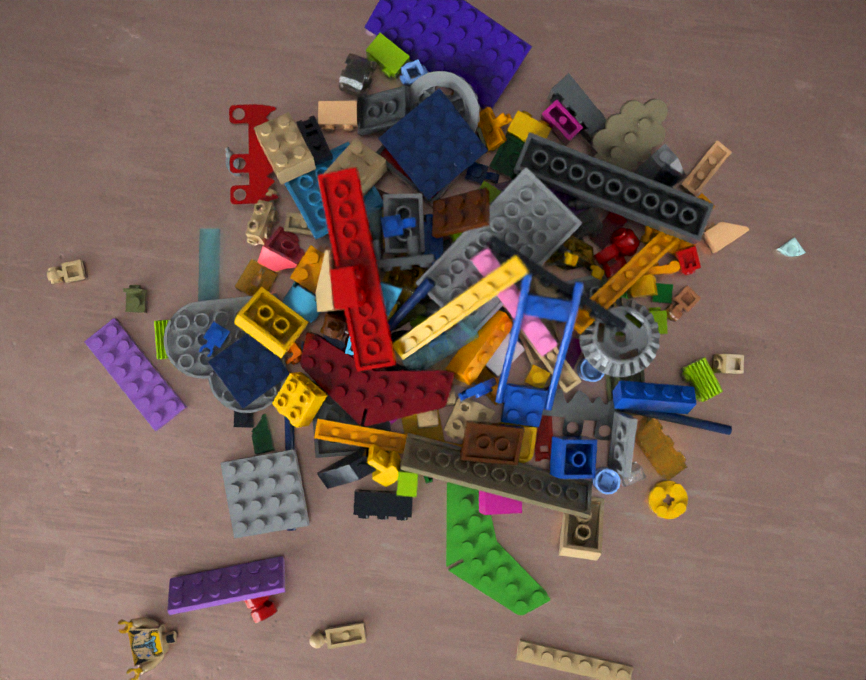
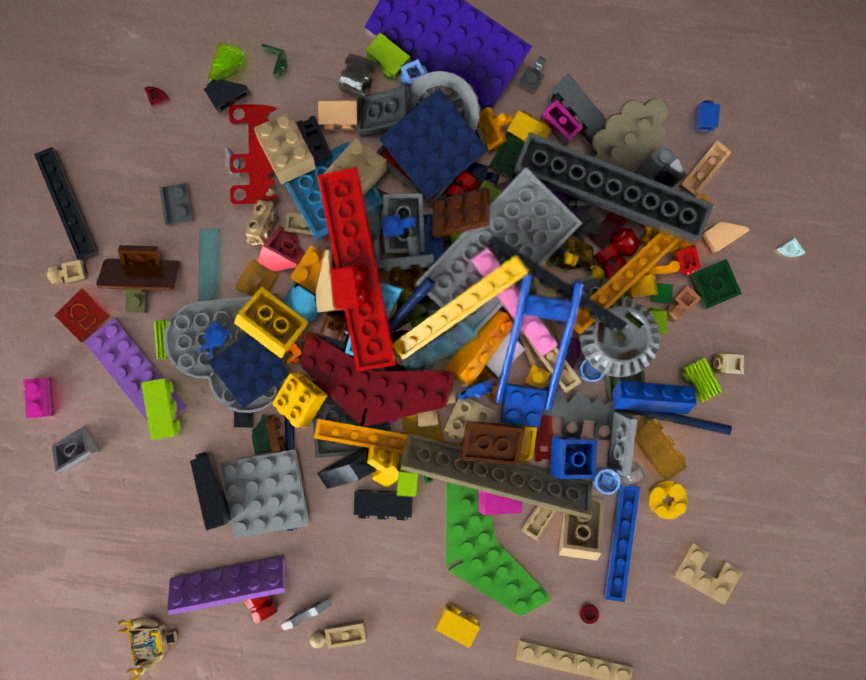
none -> dark pink brick [23,378,53,418]
none -> black plate [34,147,97,260]
none -> light grey slope [52,426,100,474]
none -> clear red tile [54,288,110,343]
none -> reddish brown bracket [96,245,180,290]
none -> lime brick [141,378,181,440]
none -> dark red tile [144,86,170,107]
none -> dark grey plate [159,183,194,226]
none -> black slope [190,452,231,531]
none -> black slope [204,79,252,113]
none -> clear neon green slope [208,42,246,82]
none -> clear green bracket [261,44,287,80]
none -> reddish brown plate [265,414,285,453]
none -> light grey tile [281,599,332,630]
none -> yellow brick [435,605,481,648]
none -> red wheel [445,172,481,197]
none -> dark grey plate [518,56,547,93]
none -> tan plate [521,506,557,541]
none -> dark red tile [579,603,599,624]
none -> blue plate [604,484,640,602]
none -> tan plate [673,542,743,605]
none -> dark green plate [690,259,742,309]
none -> blue brick [694,100,720,131]

